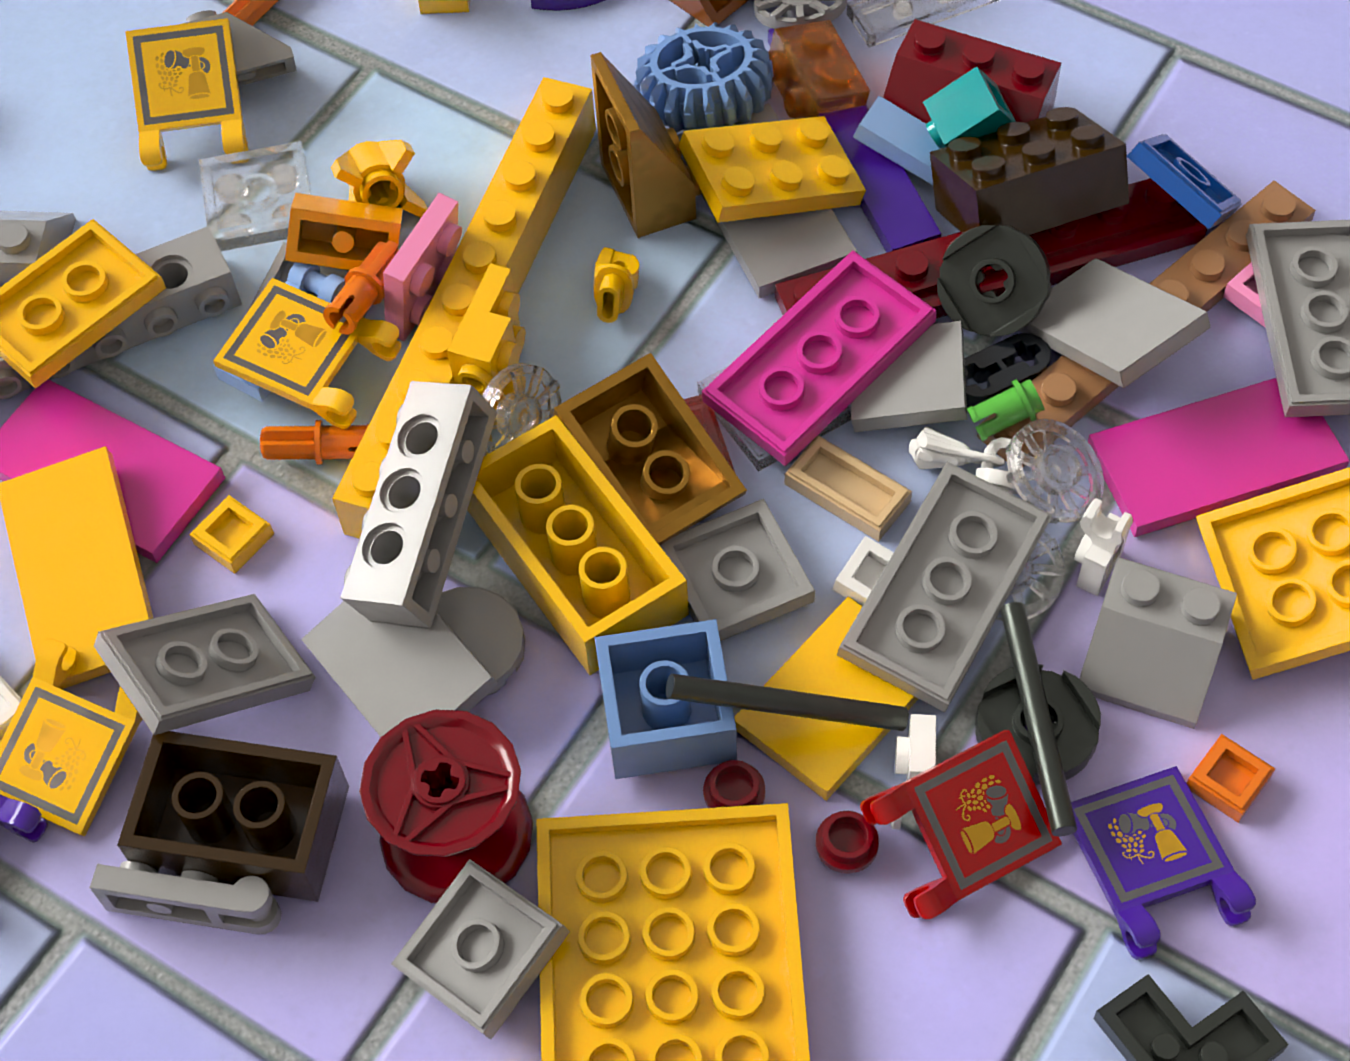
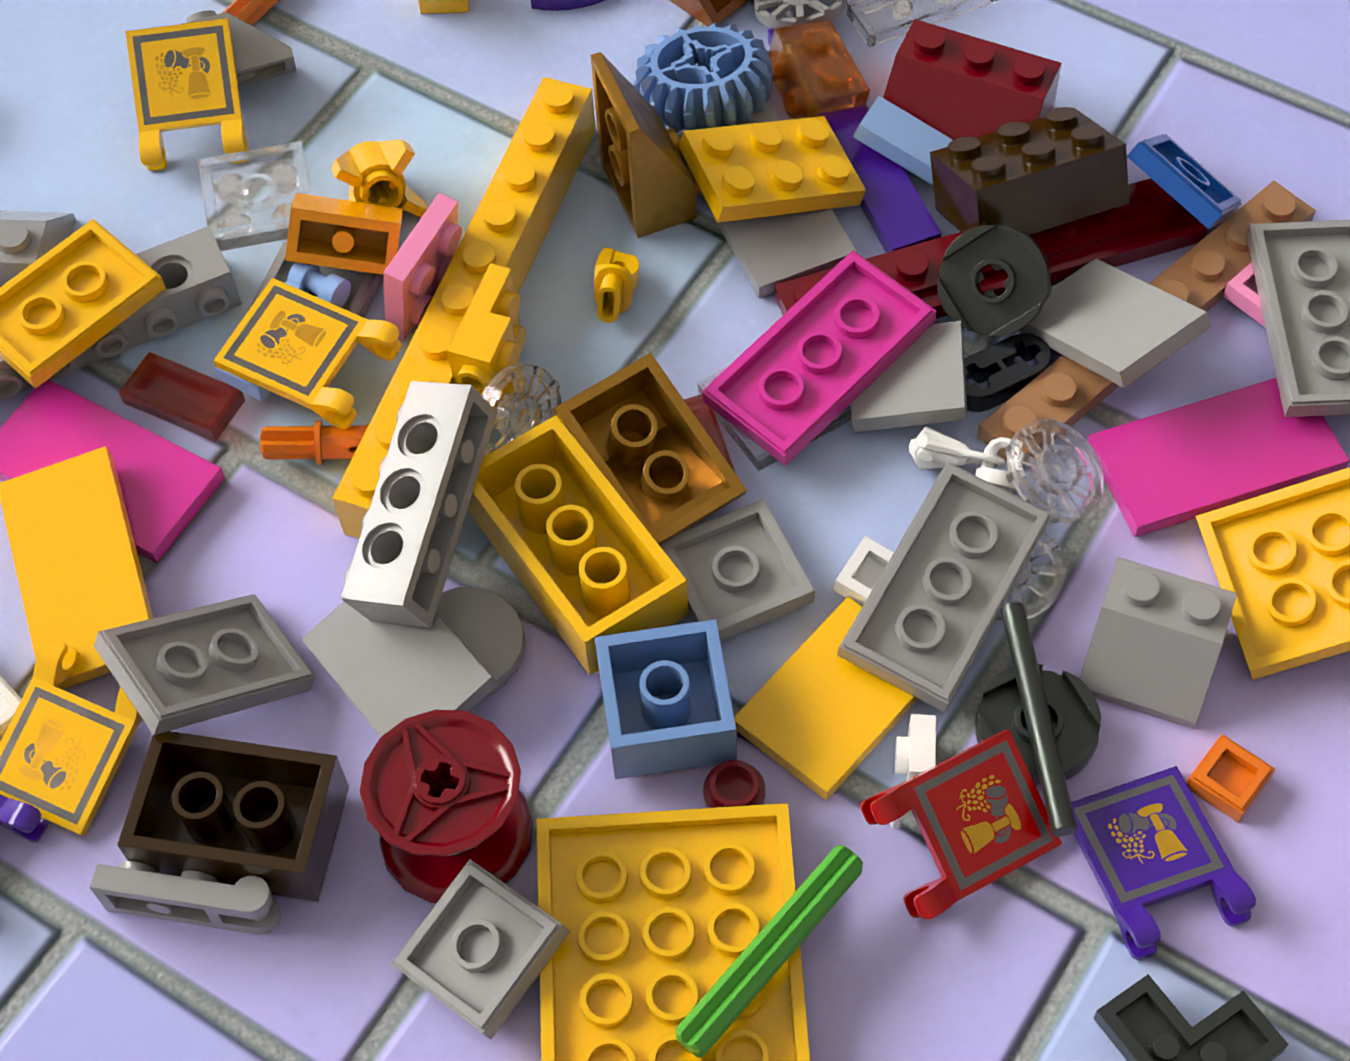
yellow tile [189,495,274,574] -> none
orange axle [323,240,399,335] -> none
pearl dark grey bar [666,673,909,731] -> none
tan tile [784,435,912,542] -> none
dark red plate [816,811,879,874] -> none
teal brick [923,67,1016,149] -> none
bright green pin [966,379,1045,441] -> none
white plate [1074,498,1133,596] -> none
none -> clear red tile [119,352,245,442]
none -> bright green axle [675,845,863,1058]

